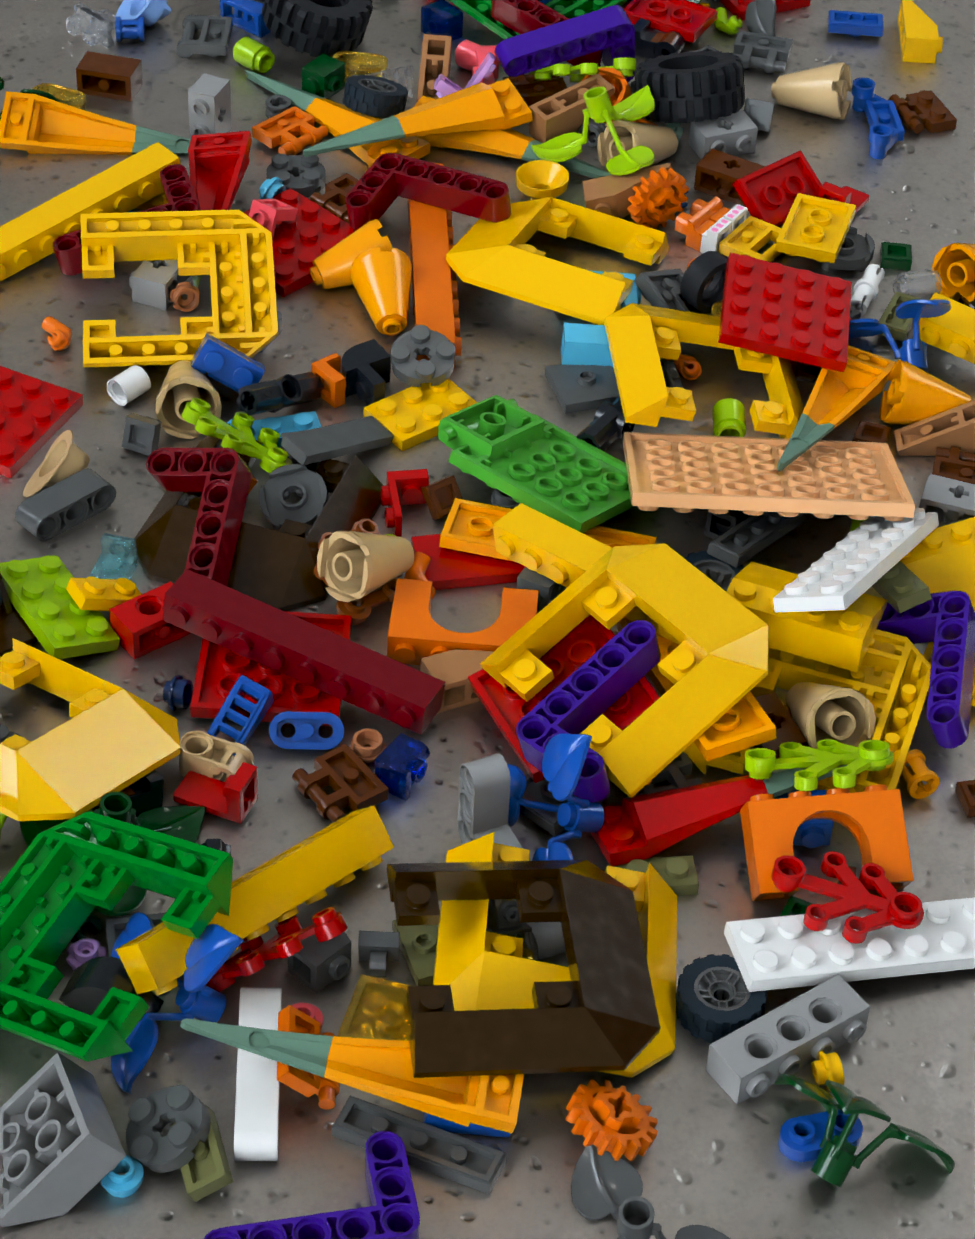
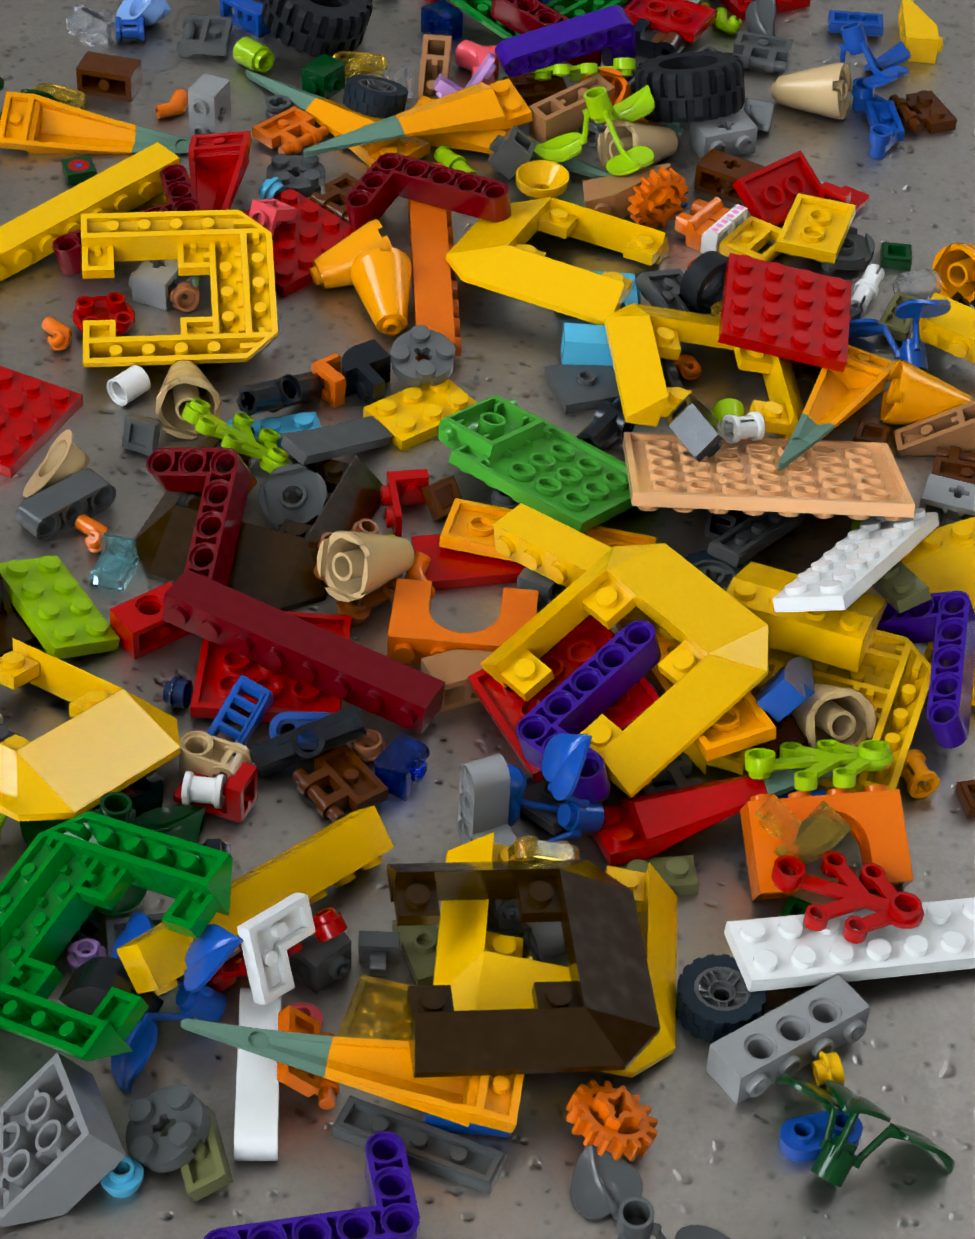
yellow plate [66,576,141,611] -> none
blue brick [191,333,265,393] -> none
none -> dark green tile [61,155,97,184]
none -> red dish [72,292,136,336]
none -> orange arm [75,514,110,553]
none -> orange arm [155,89,188,119]
none -> white bush [181,771,226,809]
none -> white plate [237,892,316,1006]
none -> black piece [249,704,367,778]
none -> lime pin [434,145,480,176]
none -> dark grey brick [487,125,537,180]
none -> clear yellow plate [507,836,581,861]
none -> slope [667,393,723,462]
none -> white bush [721,411,765,444]
none -> clear yellow brick [755,794,852,864]
none -> blue slope [757,657,815,723]
none -> blue plant [839,21,911,88]

